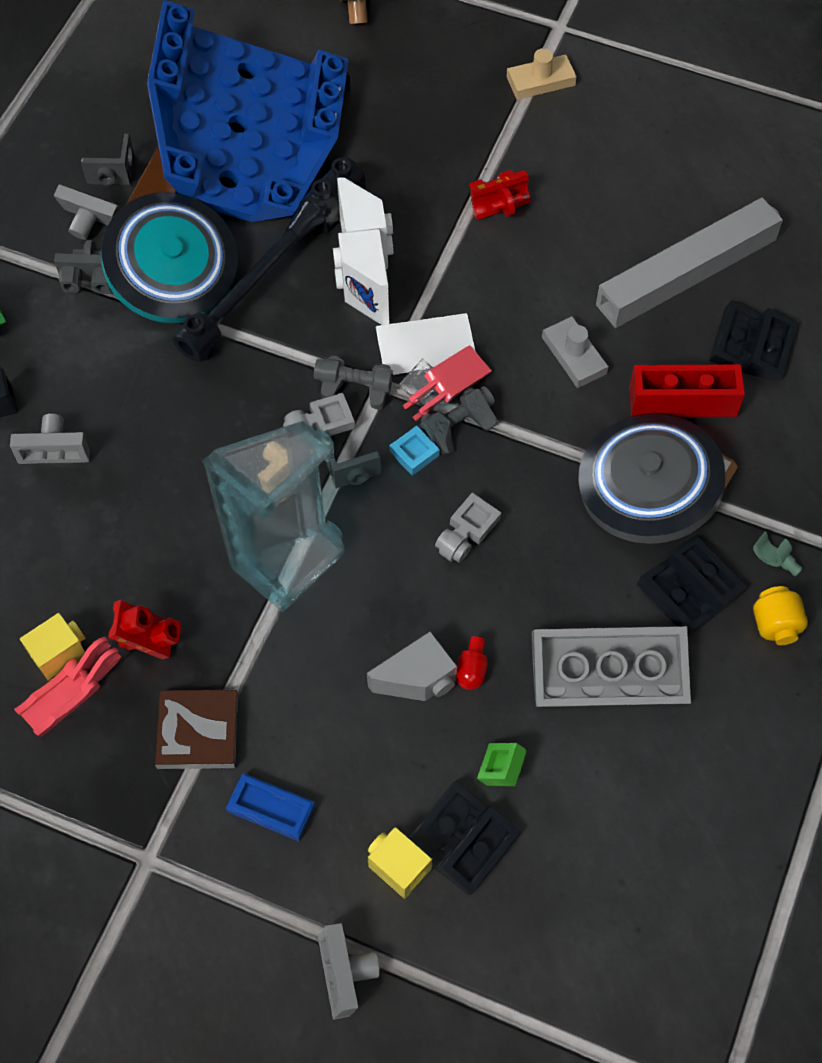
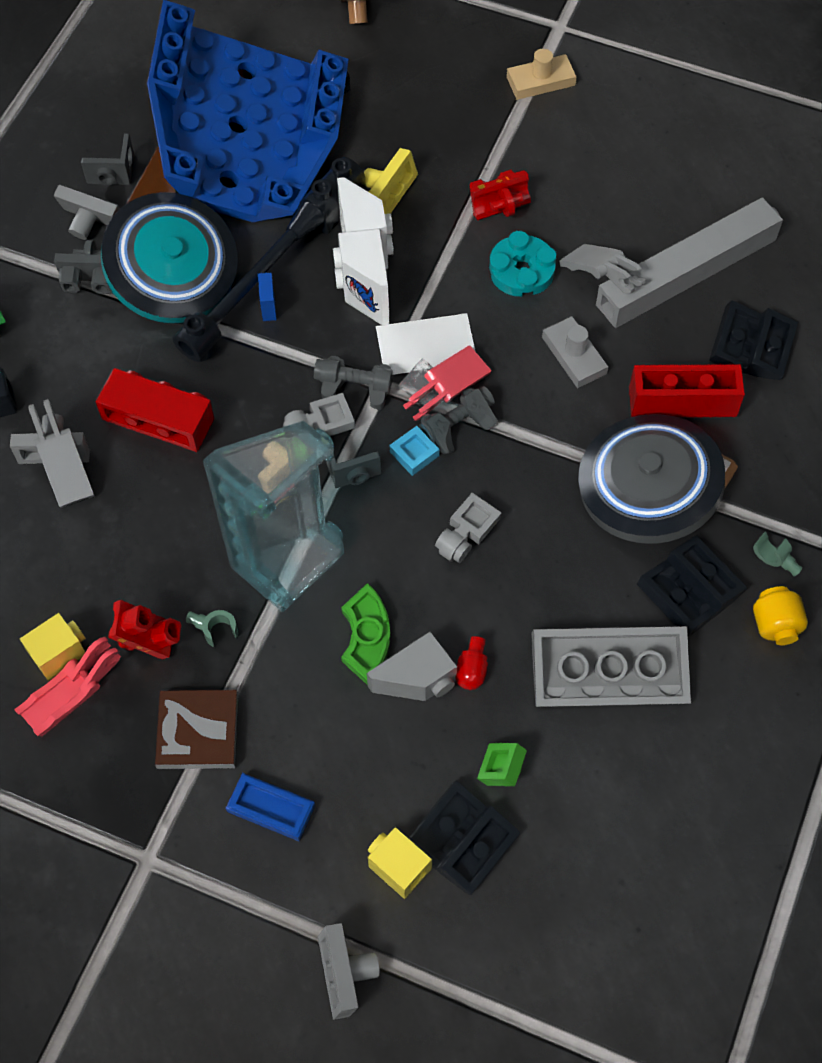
none -> light grey arm [28,399,95,508]
none -> red brick [95,368,215,452]
none -> sand green piece [186,610,238,647]
none -> blue tile [258,273,276,321]
none -> bright green tile [341,583,390,685]
none -> light yellow tile [364,148,418,214]
none -> teal plate [489,231,556,297]
none -> light grey arm [559,244,646,294]

